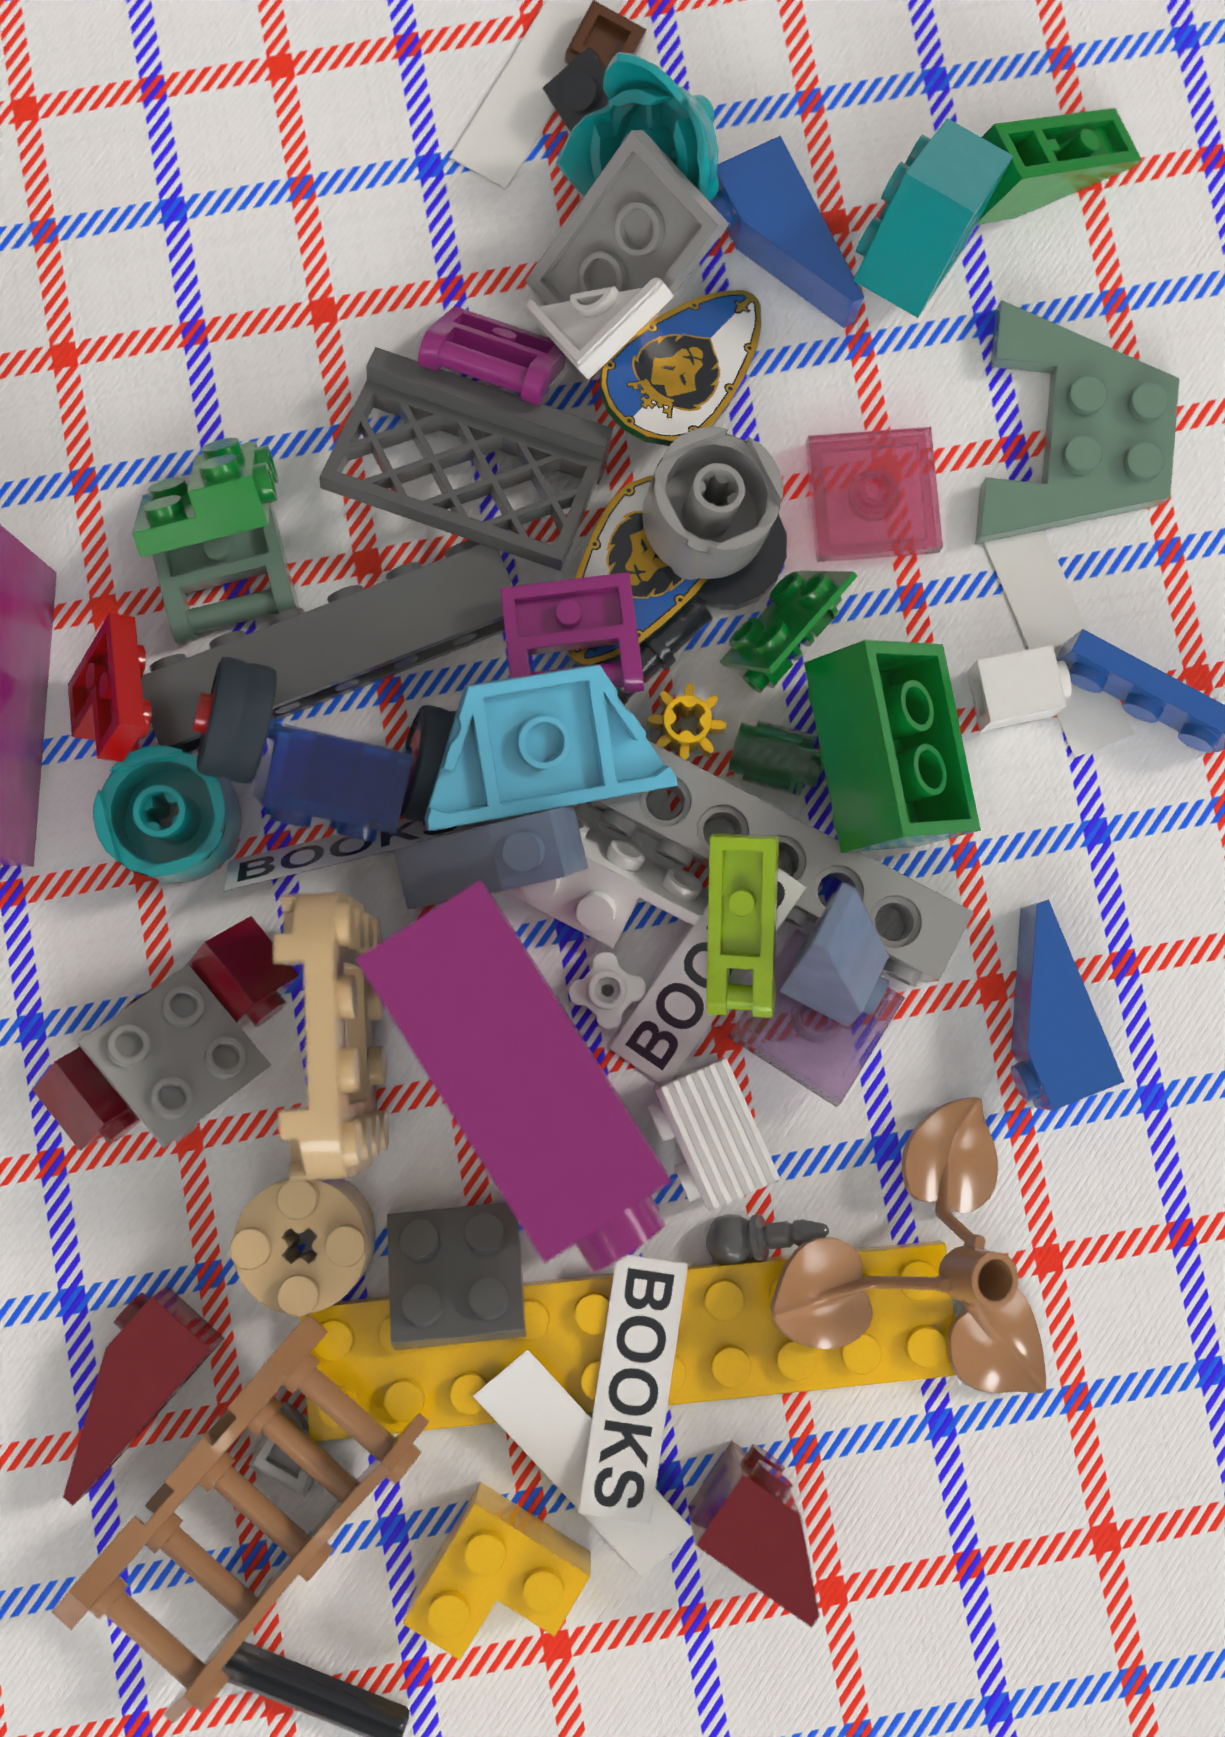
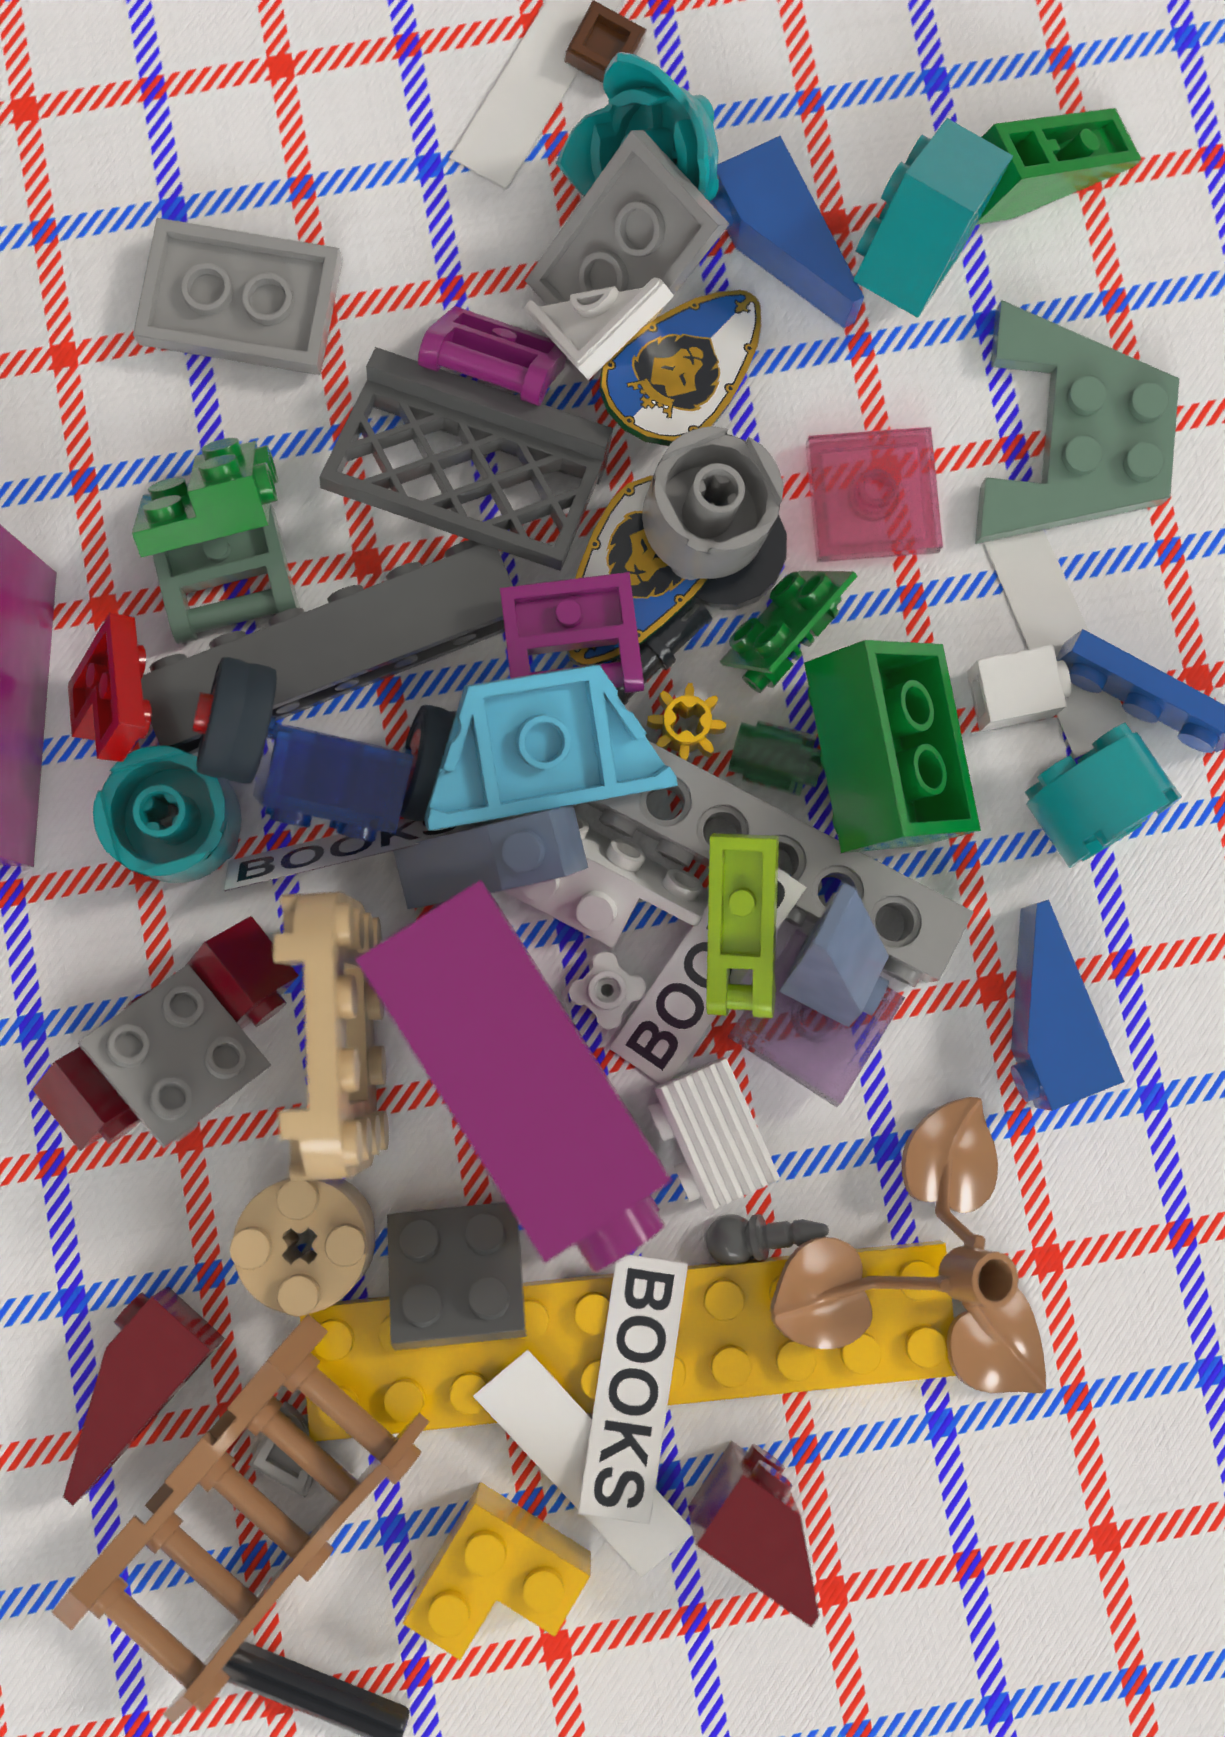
black plate [542,47,609,132] -> none
none -> light grey plate [133,218,343,375]
none -> teal brick [1025,723,1182,868]

